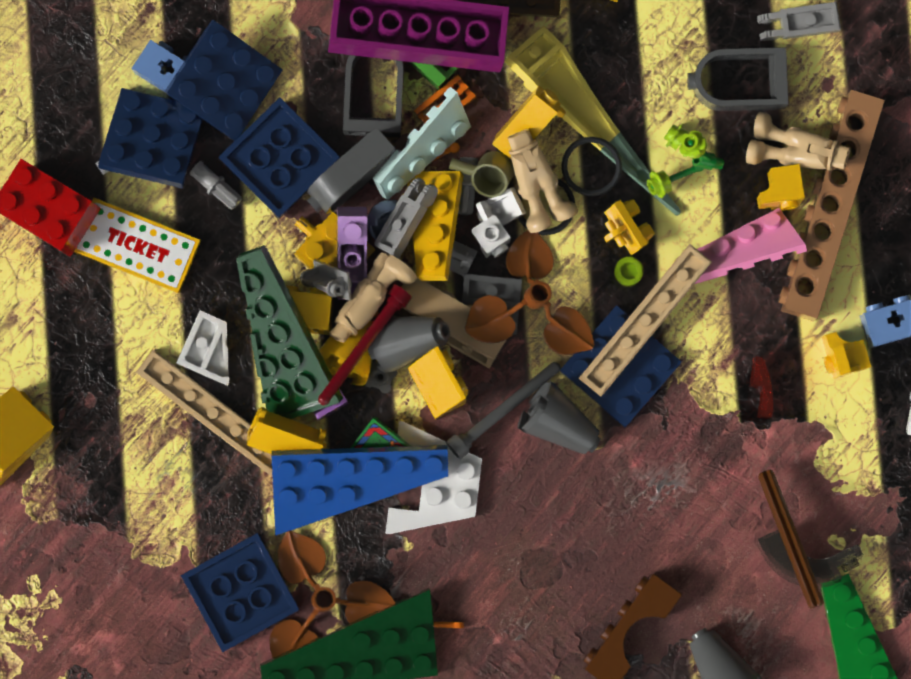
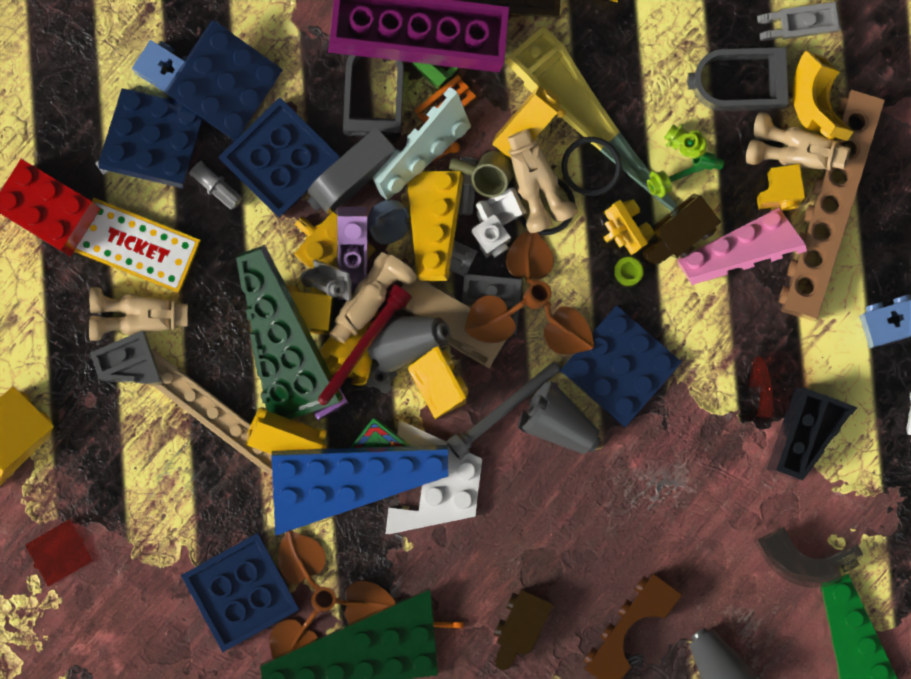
white wing [176,310,229,386] -> none
light grey hinge [374,178,438,259] -> none
tan tile [579,244,712,397] -> none
reddish brown axle [758,470,824,609] -> none
yellow brick [821,332,871,378] -> none
none -> clear red piece [25,520,93,587]
none -> tan piece [89,287,188,341]
none -> dark grey wing [90,331,163,385]
none -> dark brown hinge [493,589,553,671]
none -> dark brown hinge [642,193,721,265]
none -> black wedge [767,388,858,480]
none -> yellow arch [793,50,854,141]

